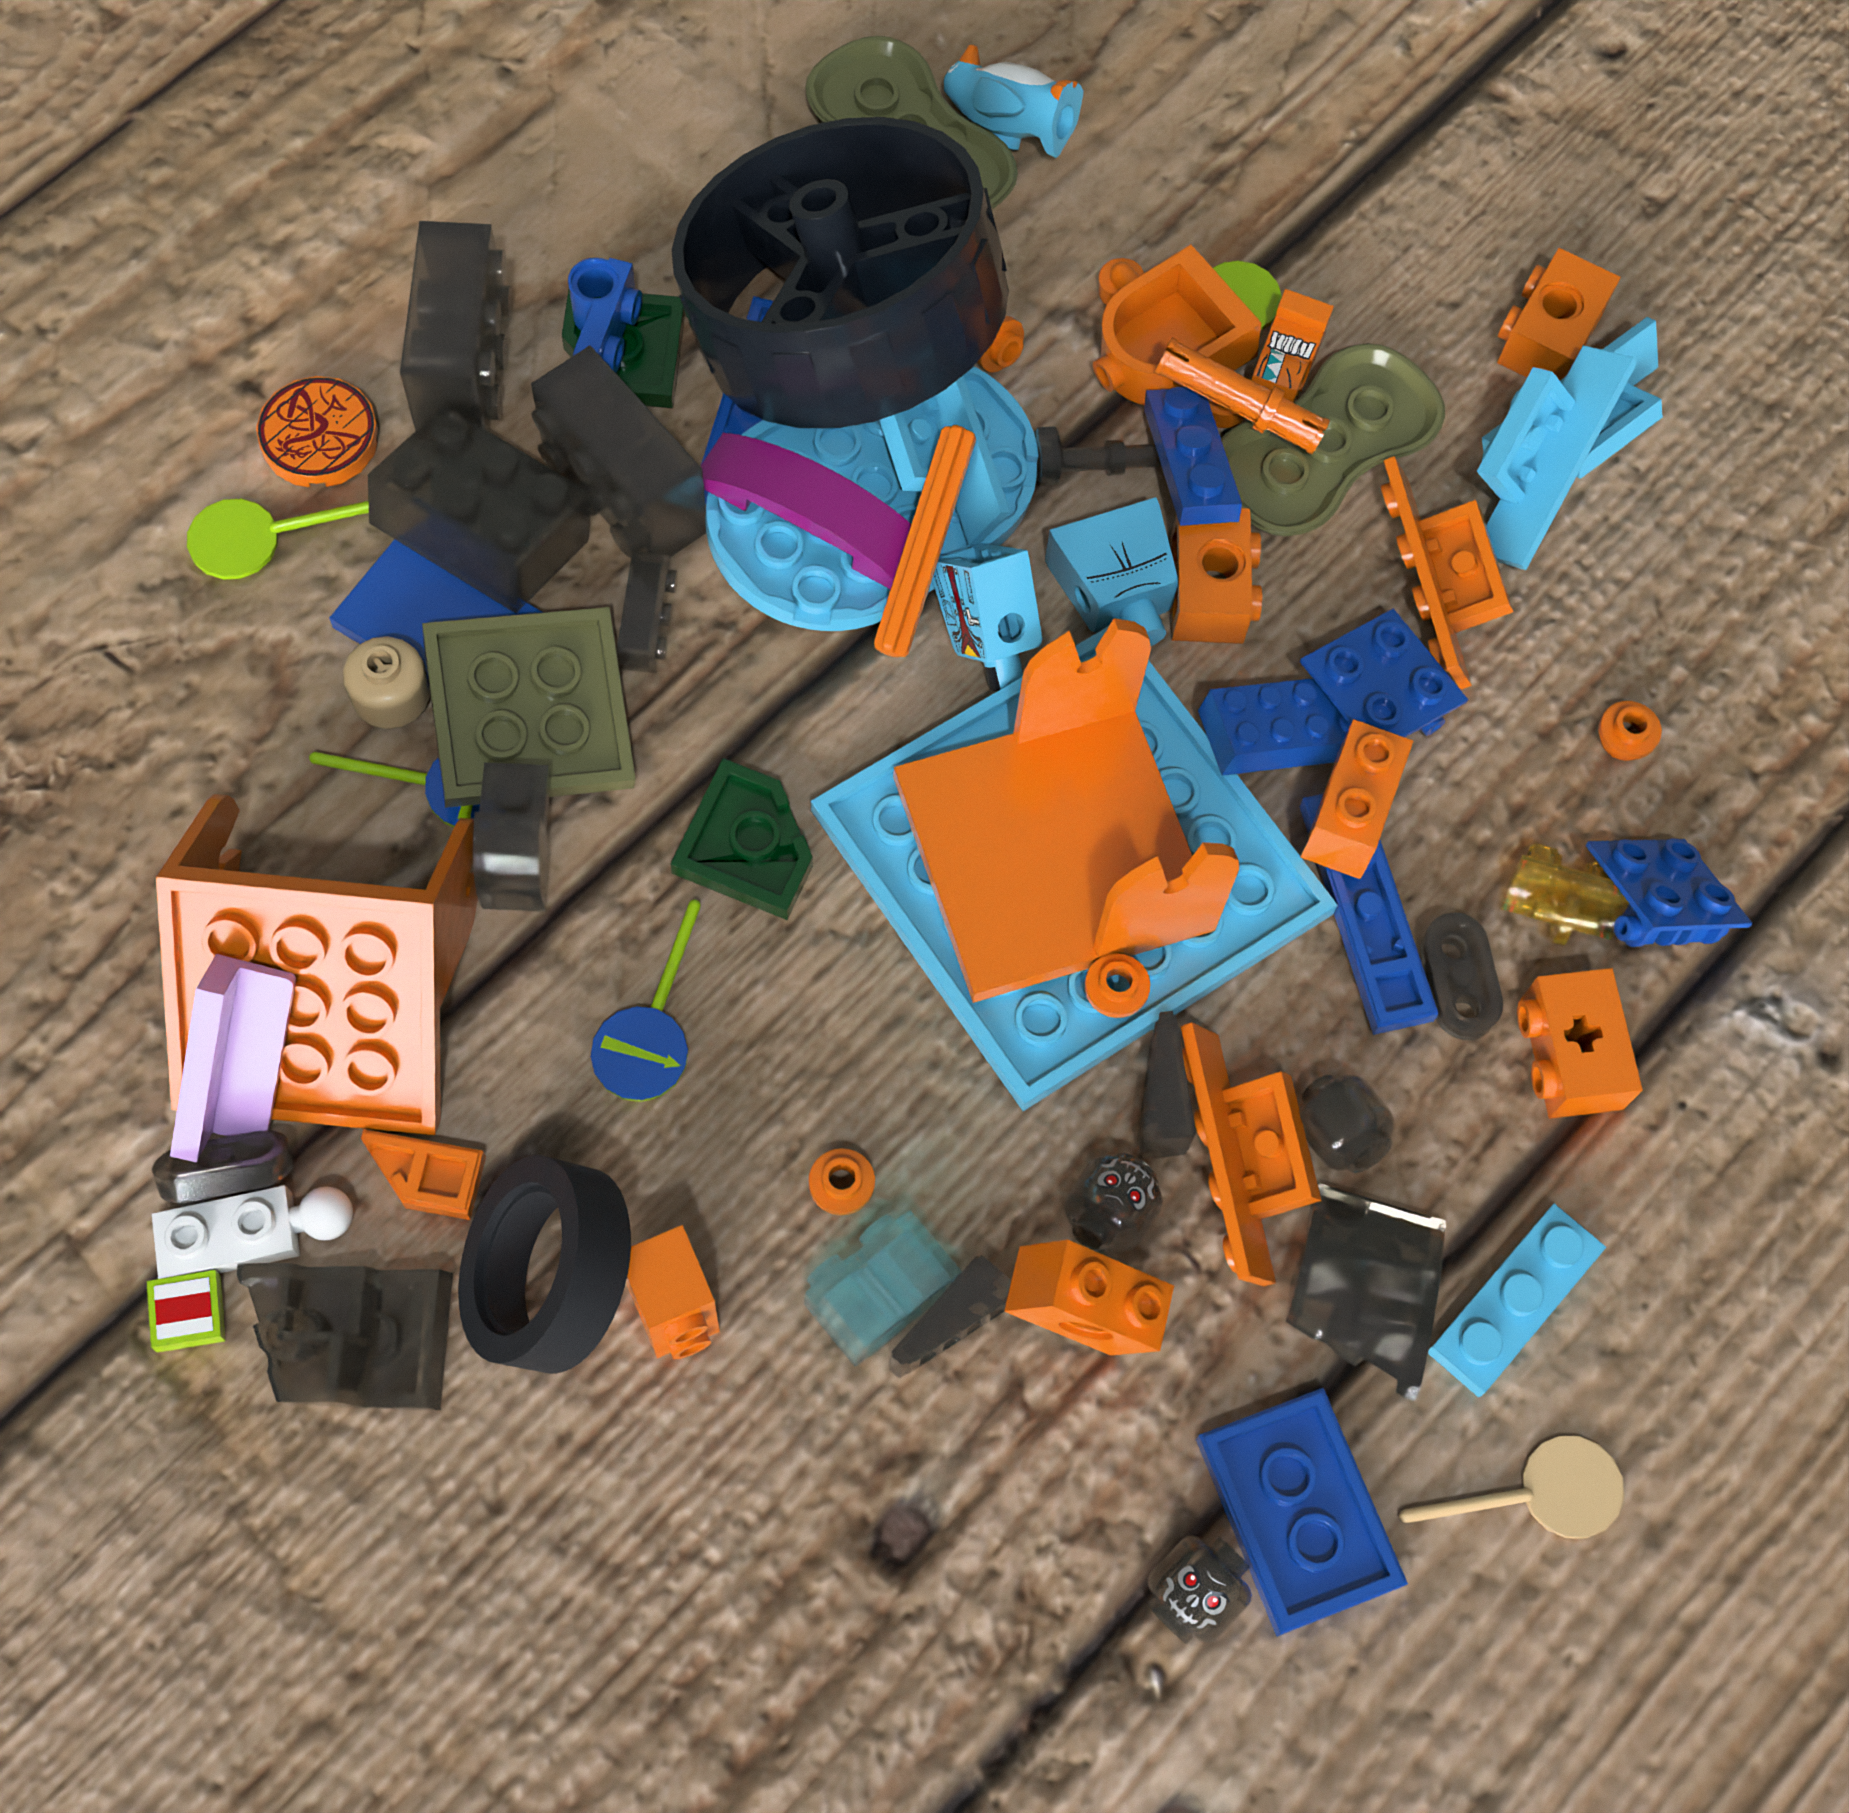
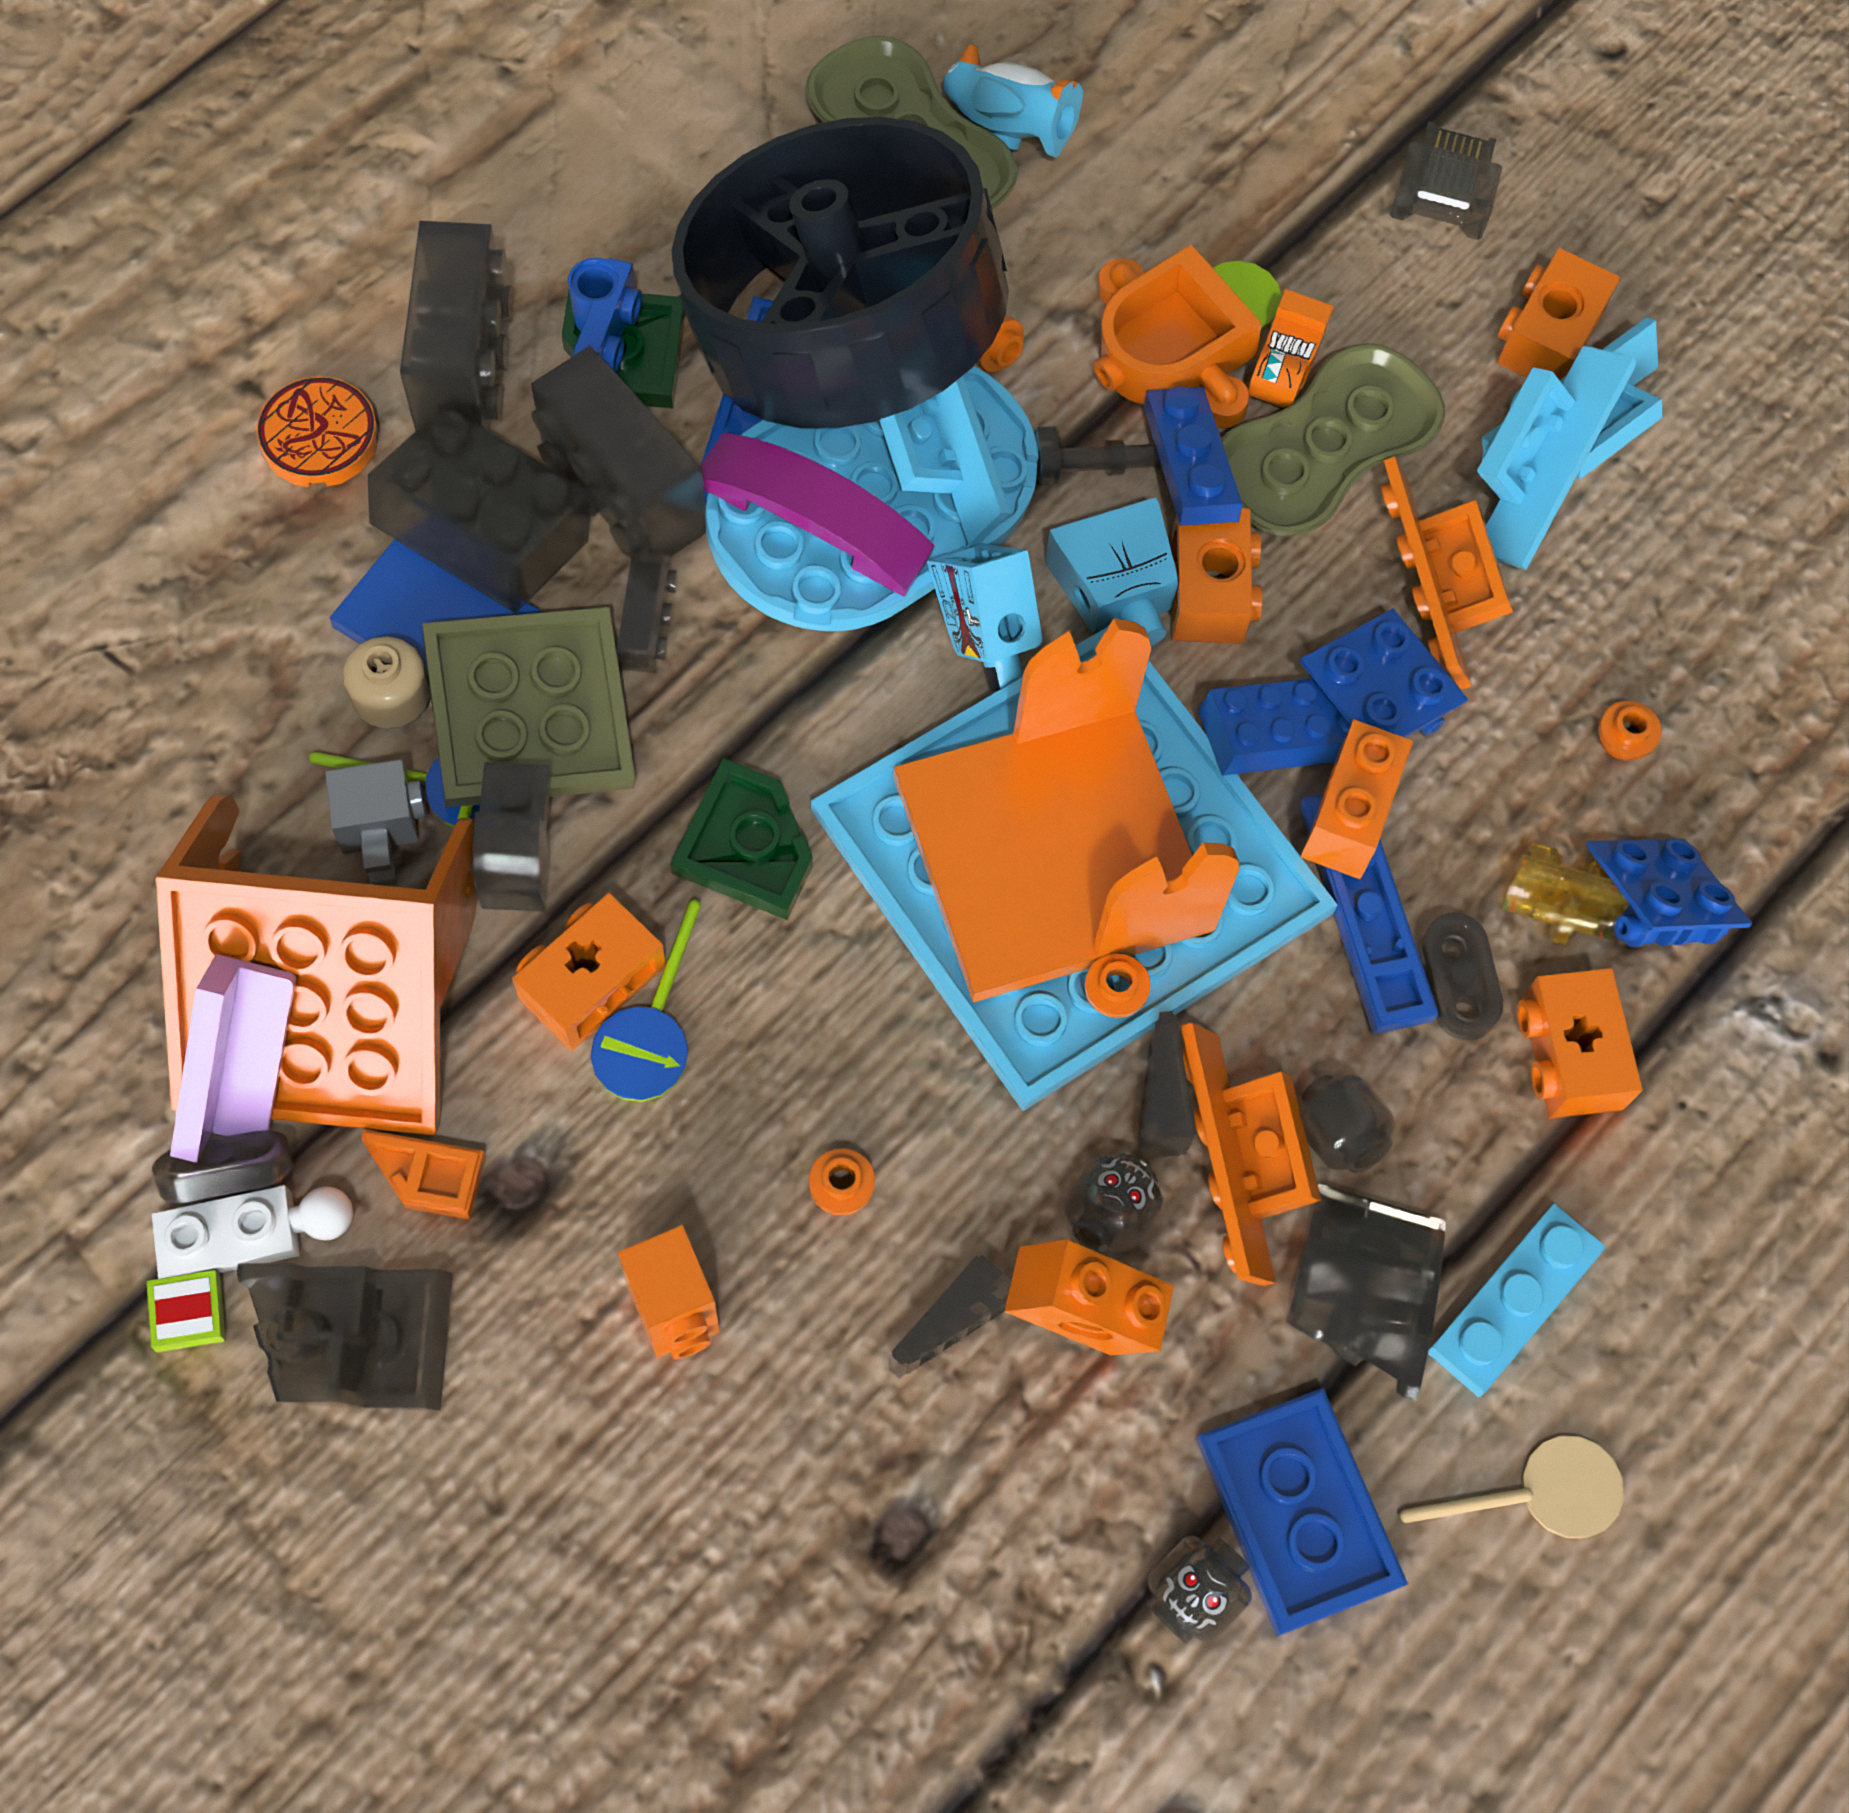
lime piece [187,497,389,580] -> none
black tyre [458,1155,631,1374] -> none
clear light blue brick [804,1210,962,1367] -> none
orange axle [874,425,976,658] -> none
orange pin [1154,337,1330,454] -> none
none -> light grey brick [325,759,427,885]
none -> orange brick [512,893,666,1052]
none -> clear smoke piece [1390,121,1503,240]

